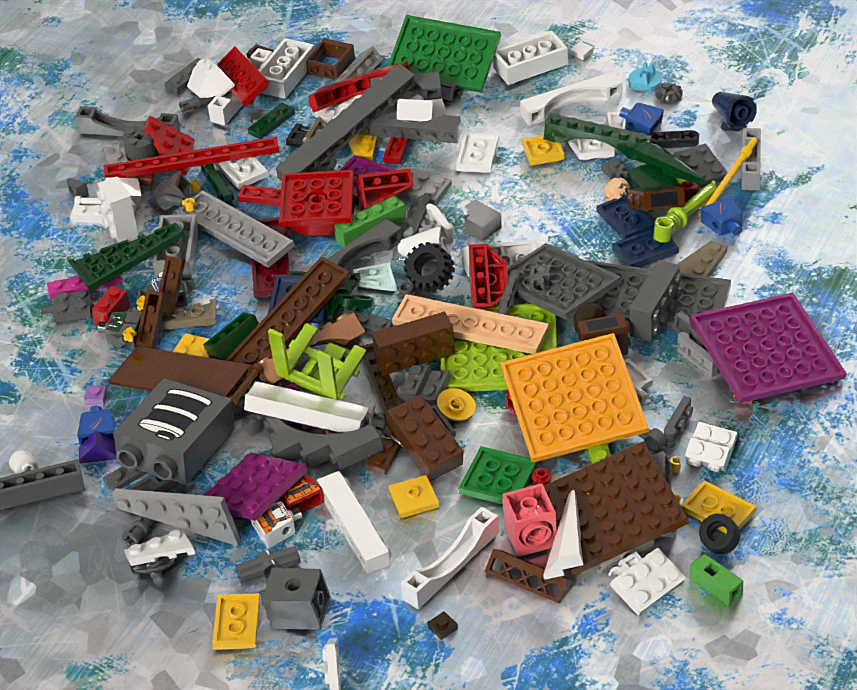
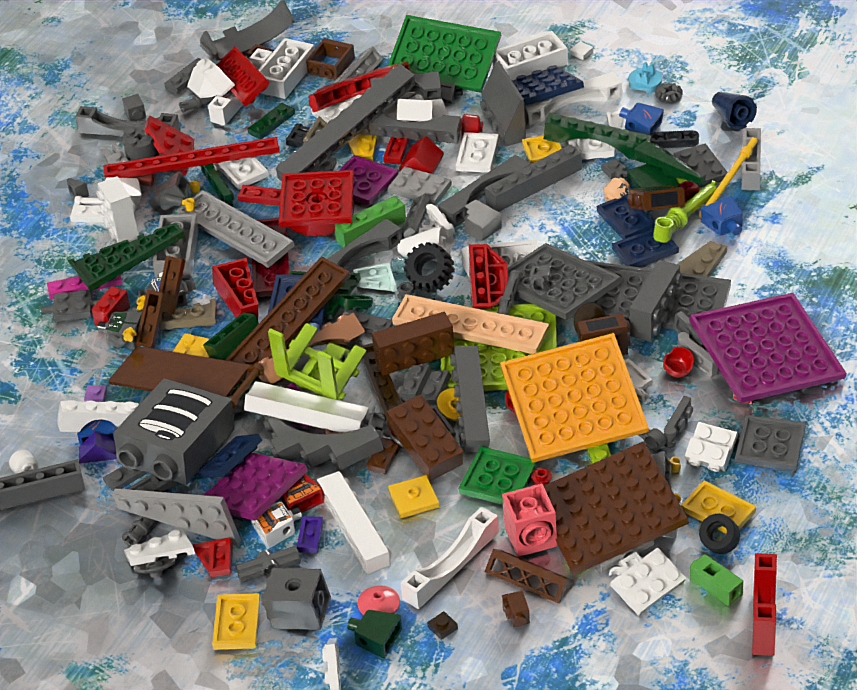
red wedge [355,168,414,212] -> none
white wedge [543,490,583,580] -> none
none -> white arch [57,400,139,432]
none -> dark grey brick [122,94,146,121]
none -> red wing [192,537,233,578]
none -> dark blue plate [197,434,263,479]
none -> dark grey piece [200,0,295,61]
none -> red wedge [212,257,258,320]
none -> dark purple plate [297,516,324,553]
none -> dark green torso [347,610,402,659]
none -> coral dish [357,585,400,615]
none -> red slope [399,136,444,174]
none -> dark grey arch [438,155,531,228]
none -> dark grey brick [450,346,490,453]
none -> red head [461,114,483,136]
none -> dark grey slope [480,61,526,146]
none -> dark grey brick [485,144,582,212]
none -> reddish brown brick [502,591,530,627]
none -> dark blue plate [512,65,584,106]
none -> red hair [663,347,694,378]
none -> dark grey plate [735,415,806,472]
none -> red arch [752,553,777,656]

